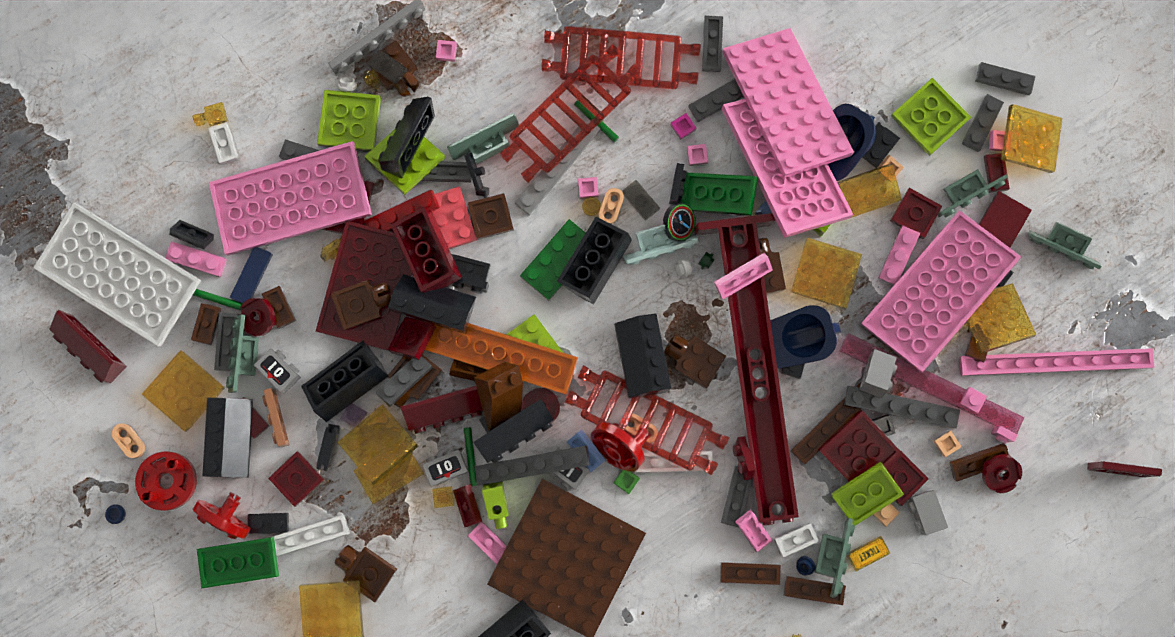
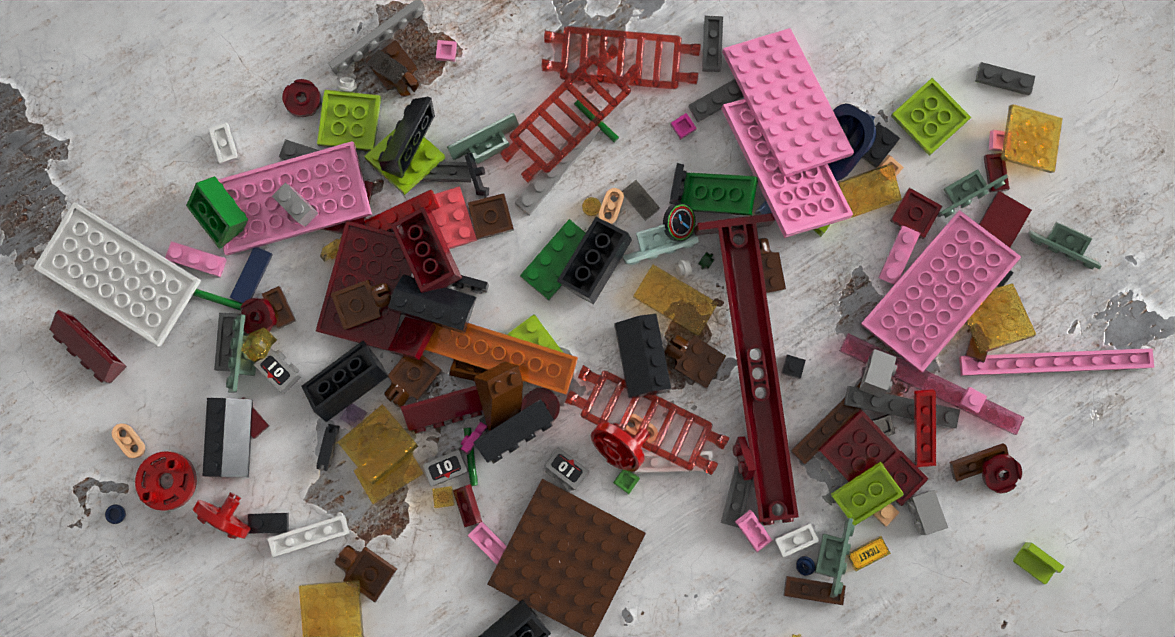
clear yellow plate [142,350,226,432] -> none
black plate [169,220,214,250] -> none
reddish brown plate [191,303,222,345] -> none
clear yellow plate [192,102,228,127] -> none
green plate [197,537,279,589] -> none
nougat plate [262,388,290,447] -> none
dark red plate [268,451,325,507] -> none
clear yellow plate [363,69,380,88] -> none
dark grey plate [376,356,432,407] -> none
black plate [452,254,491,281] -> none
dark grey plate [474,446,590,486] -> none
lime torso [482,481,509,529] -> none
light blue plate [567,430,606,472] -> none
bright pink plate [578,177,599,199] -> none
bright pink plate [687,144,708,166] -> none
bright pink plate [714,253,773,299] -> none
reddish brown plate [720,562,781,585] -> none
dark blue piece [770,305,841,368] -> none
clear yellow plate [791,238,862,309] -> none
light nougat plate [933,431,962,457] -> none
dark grey plate [962,94,1004,152] -> none
bright pink plate [991,426,1017,444] -> none
dark red tile [1087,461,1162,478] -> none
none -> green slope [186,176,248,249]
none -> clear yellow window [241,327,277,362]
none -> light grey brick [272,183,318,227]
none -> dark red plate [282,79,321,117]
none -> dark pink plate [461,422,487,455]
none -> clear yellow plate [633,264,718,336]
none -> red plate [914,389,936,467]
none -> lime panel [1013,542,1065,584]

